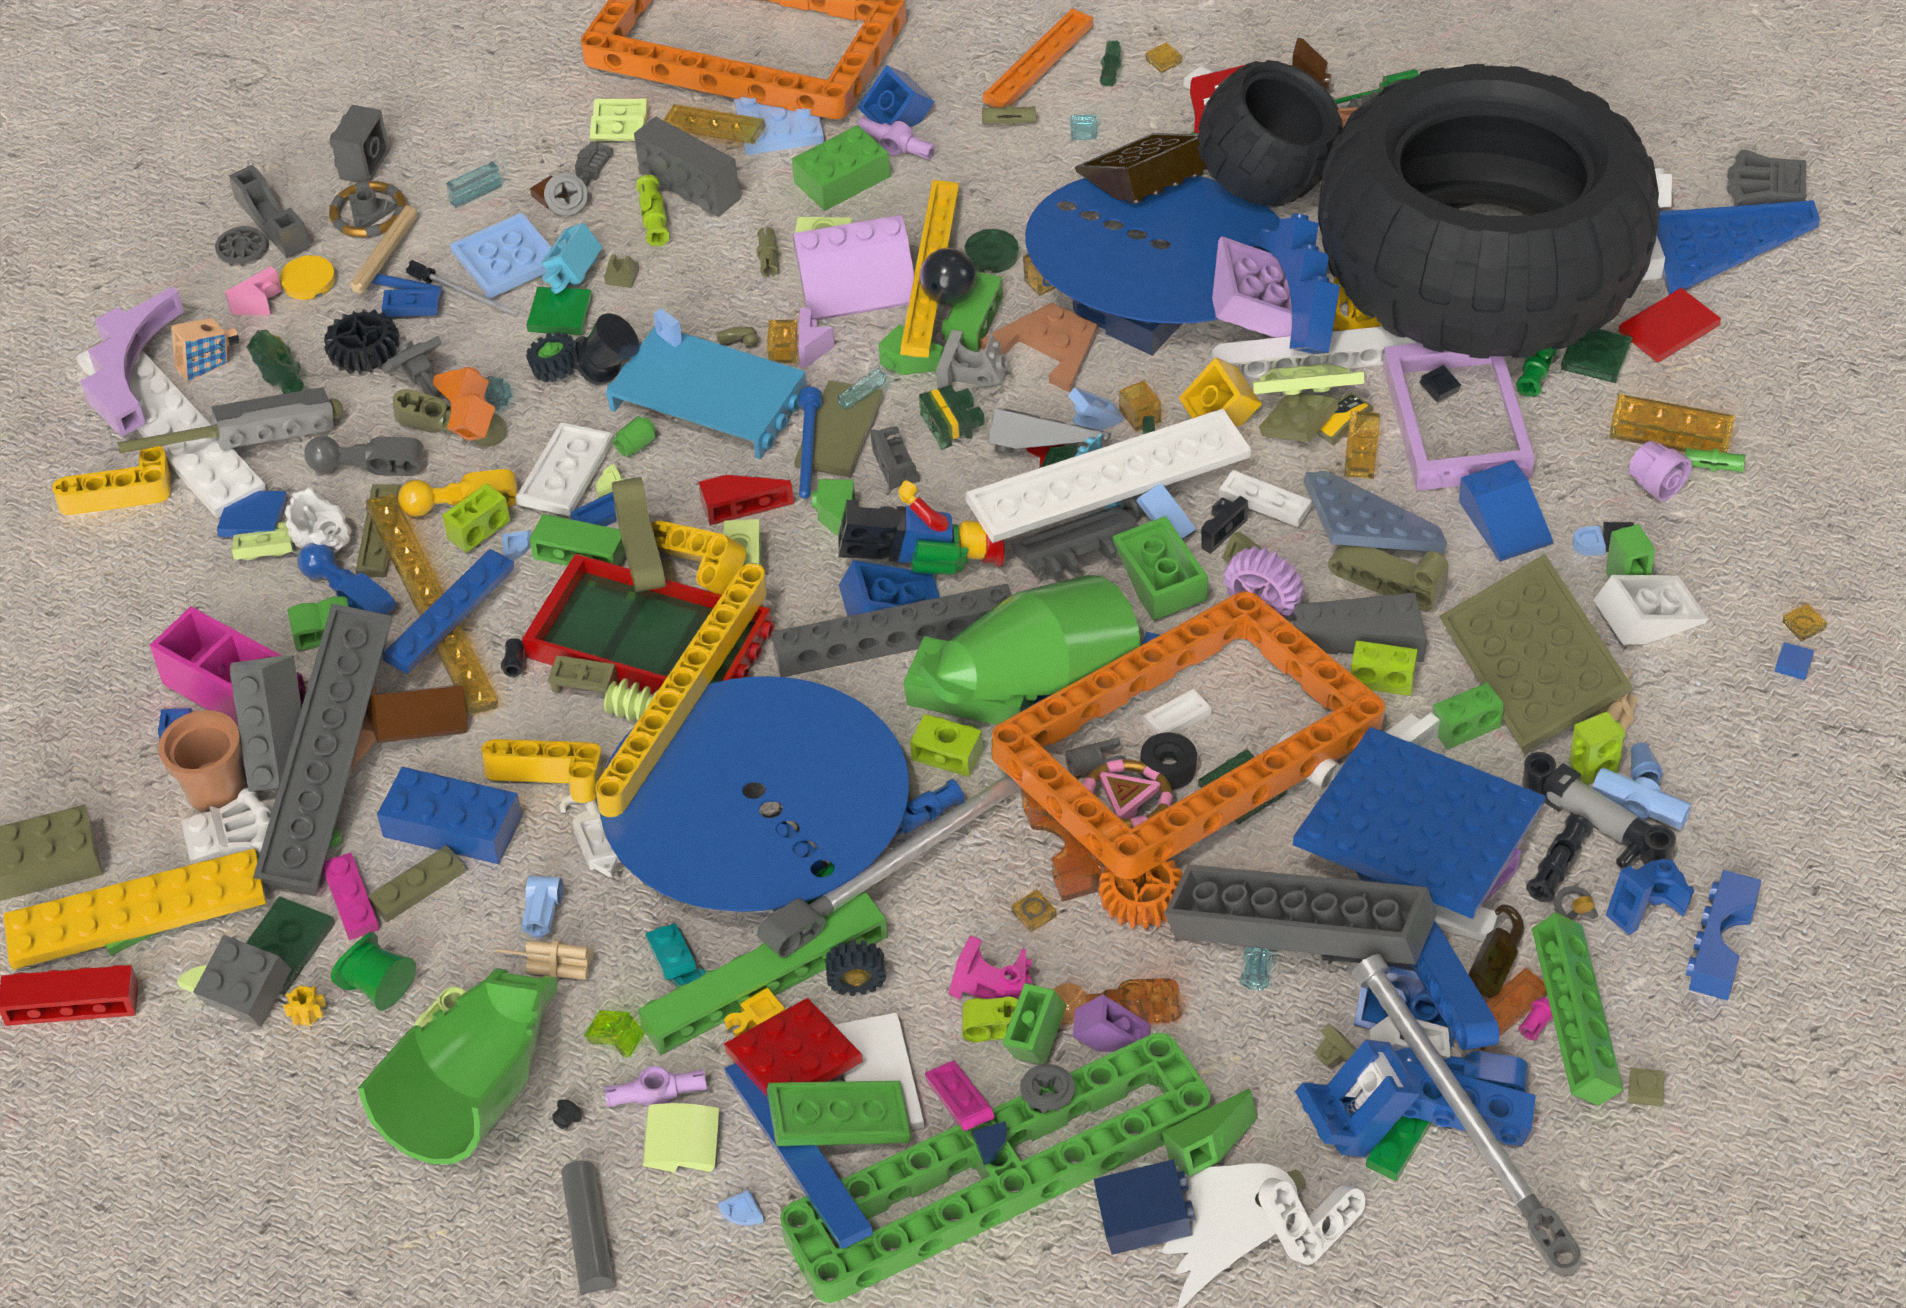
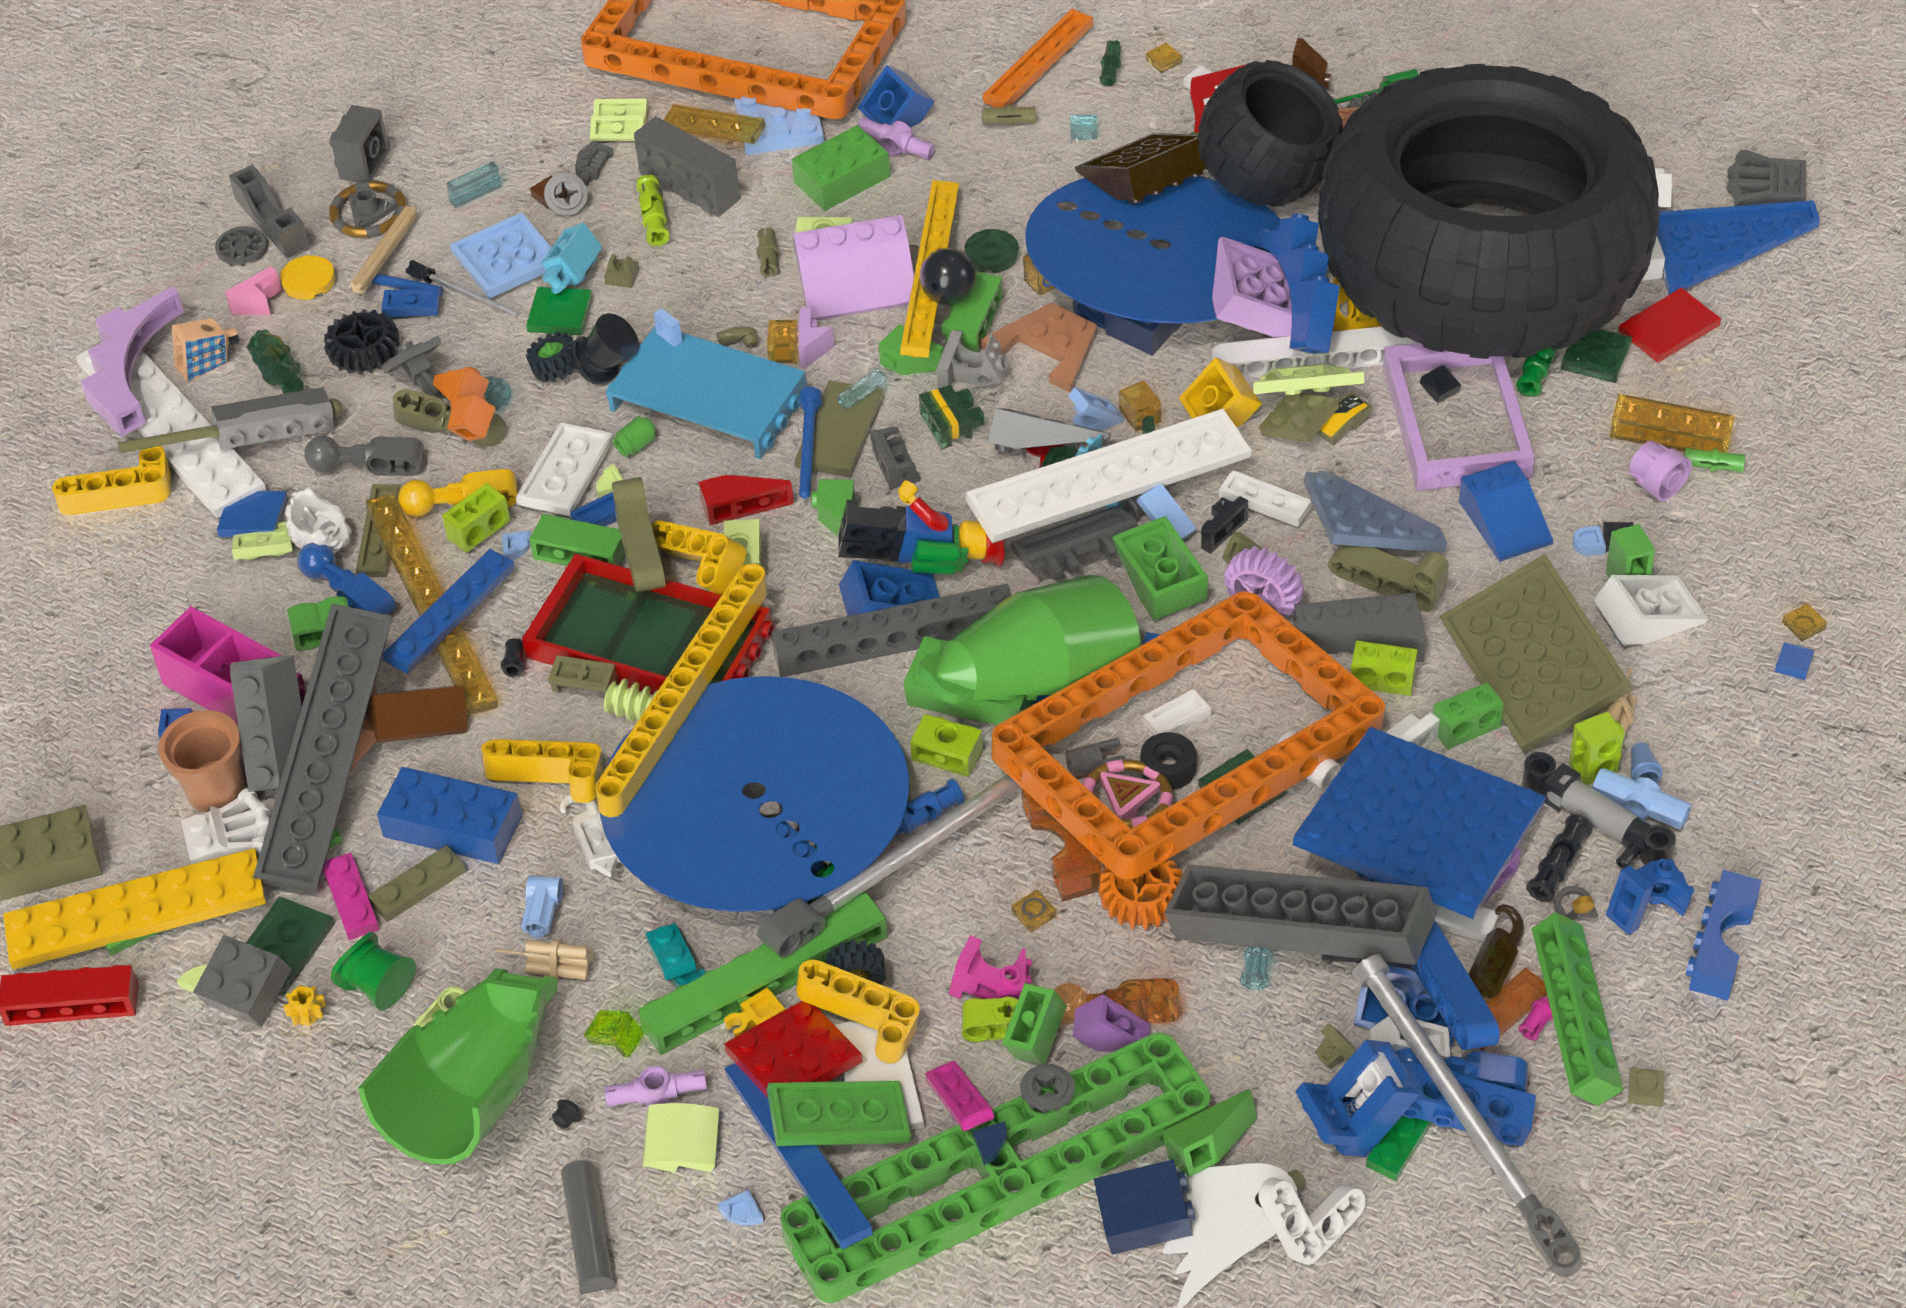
clear yellow panel [1344,411,1380,479] -> none
none -> yellow beam [796,959,920,1064]

